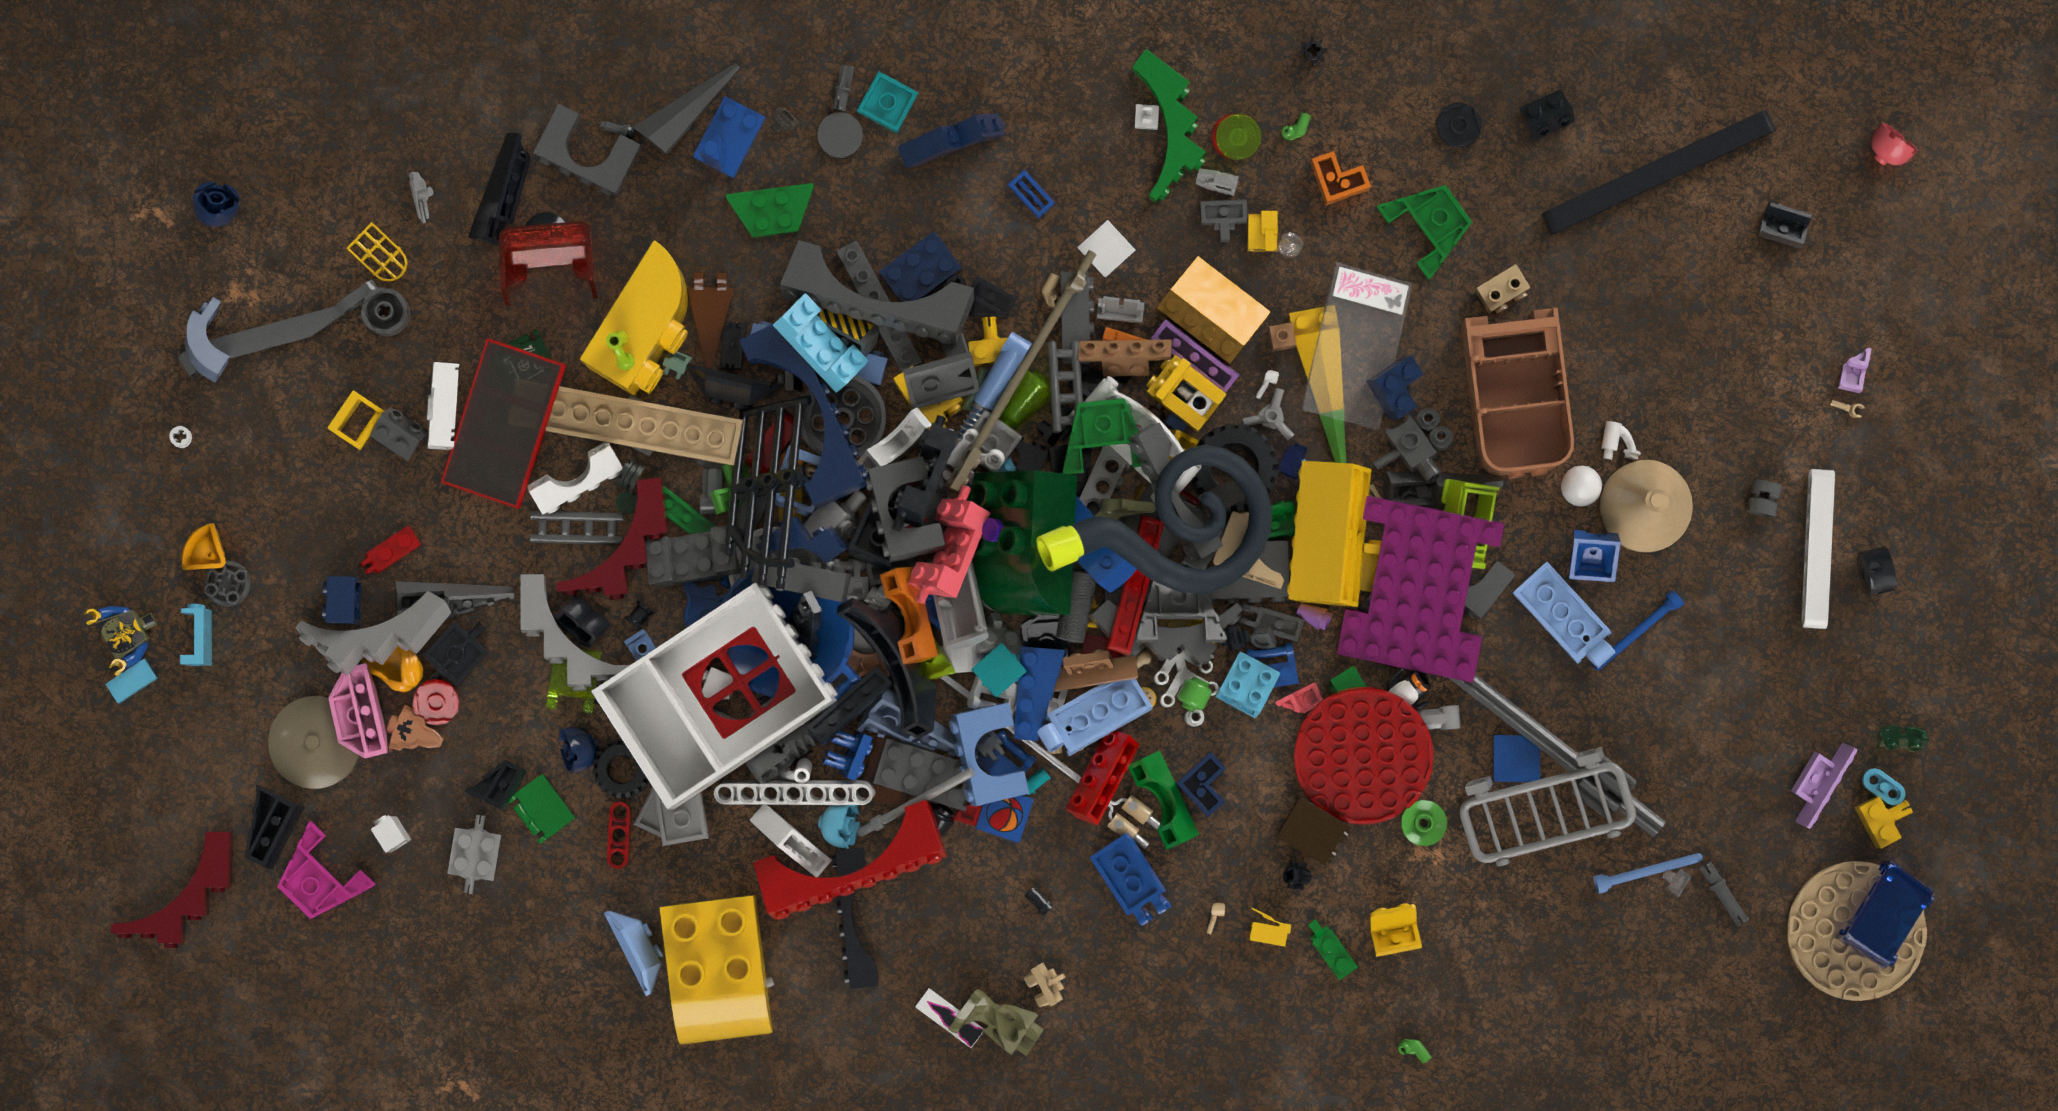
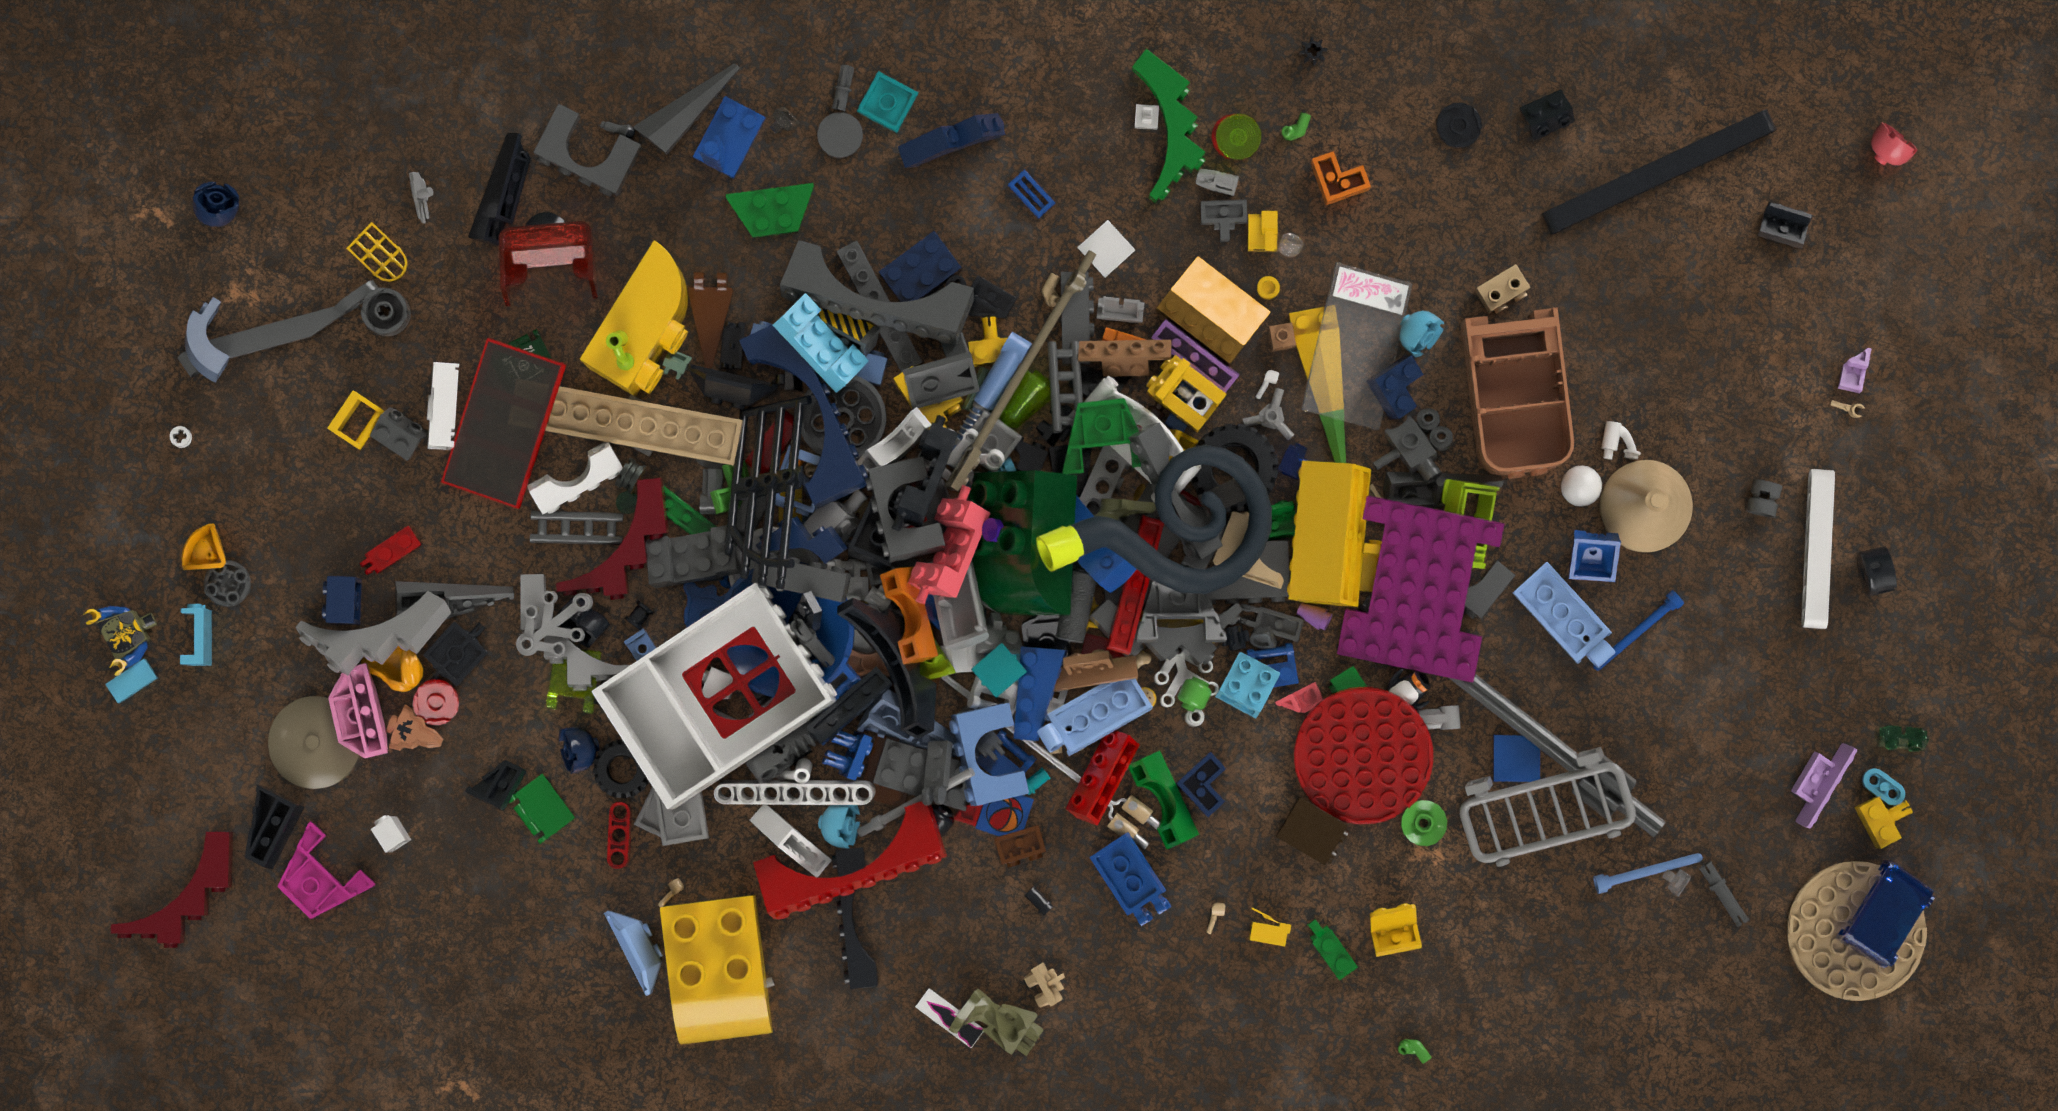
light grey plate [447,815,501,894] -> none
black gear [1283,862,1312,891] -> none
green wing [1376,185,1472,280] -> none
none -> light grey plant [516,591,593,656]
none -> tan hand [658,878,684,907]
none -> dark grey pin [790,619,835,668]
none -> dark grey hinge [921,740,953,805]
none -> reddish brown bracket [994,825,1046,868]
none -> yellow tile [1257,276,1280,300]
none -> medium azure cylinder [1399,310,1444,357]

